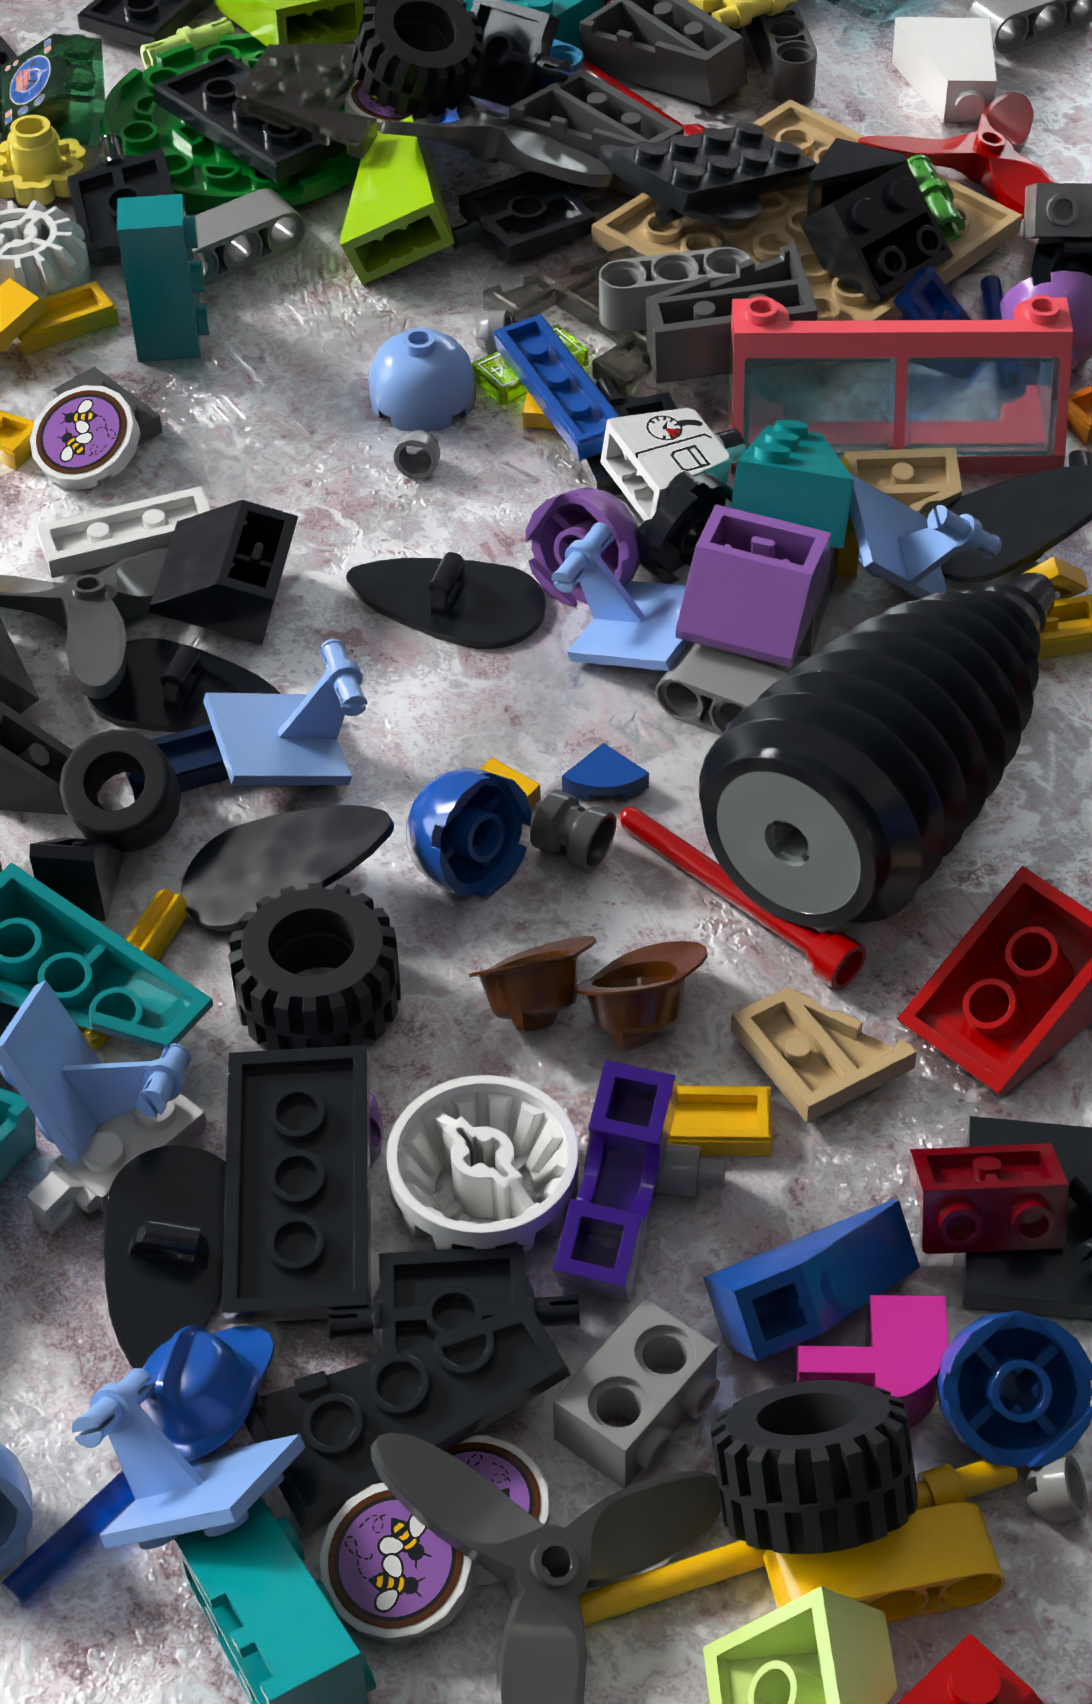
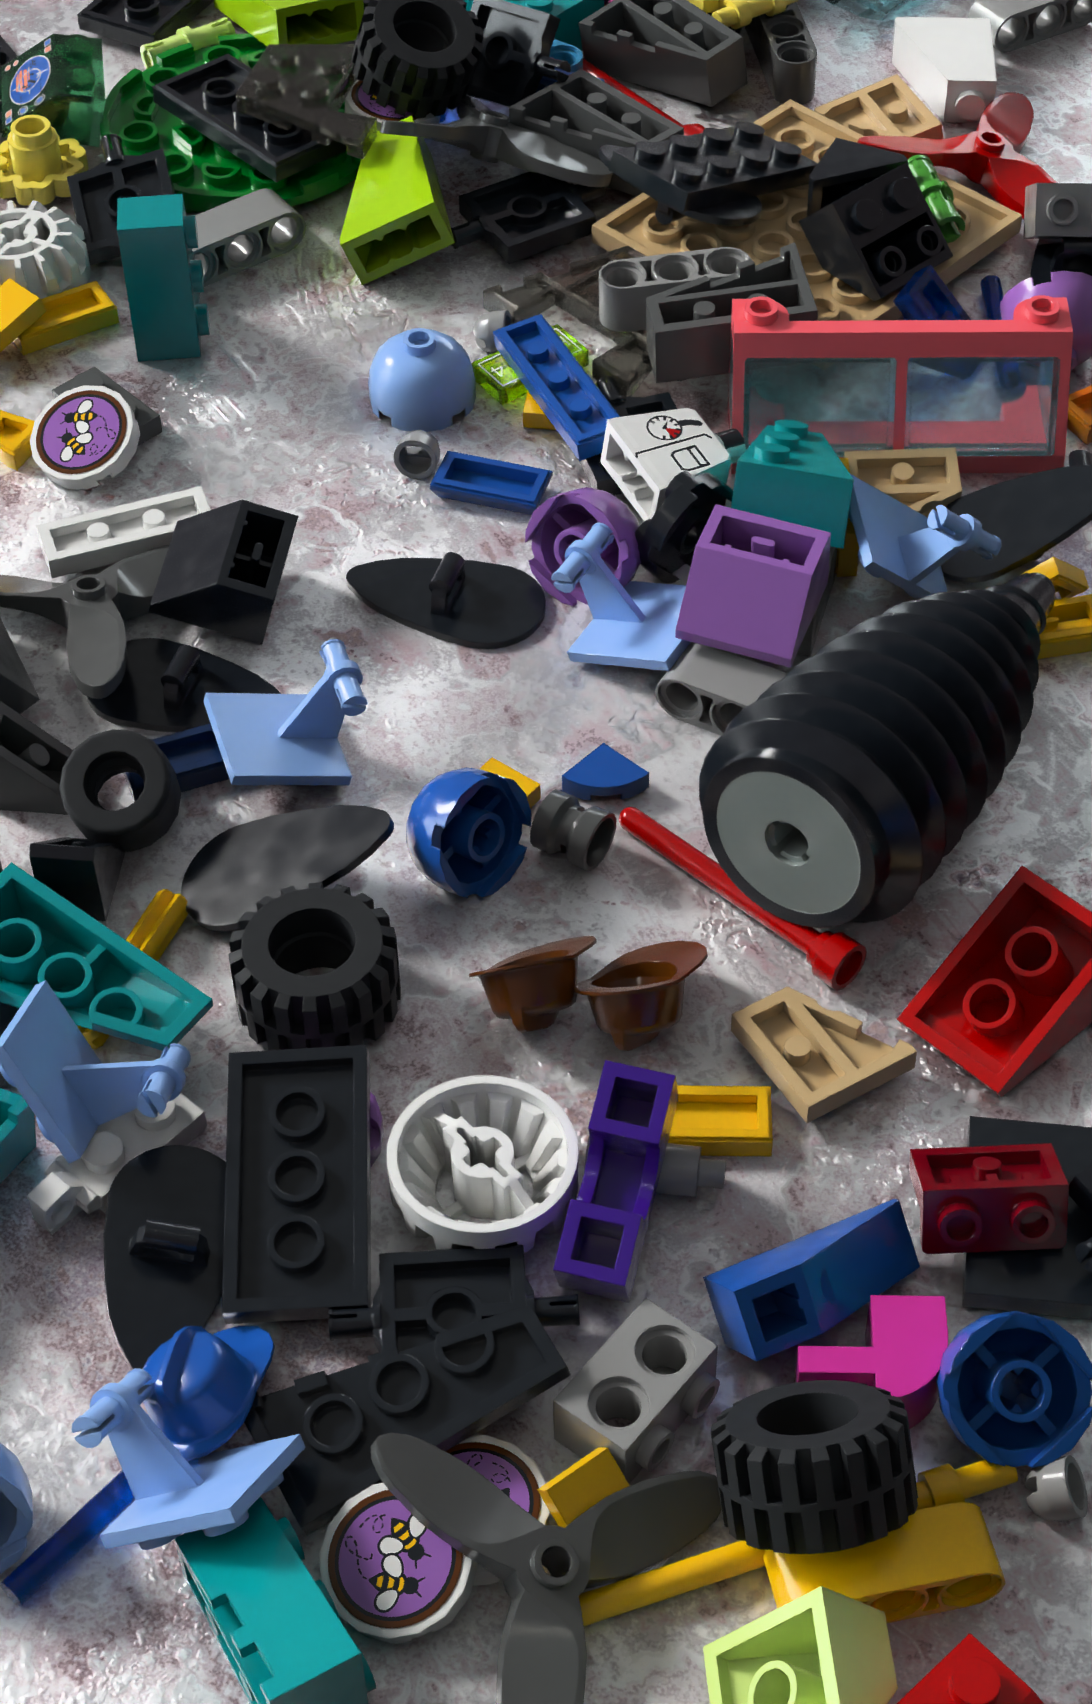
none -> blue tile [430,451,553,515]
none -> yellow tile [537,1447,630,1528]
none -> tan wing [814,74,943,139]

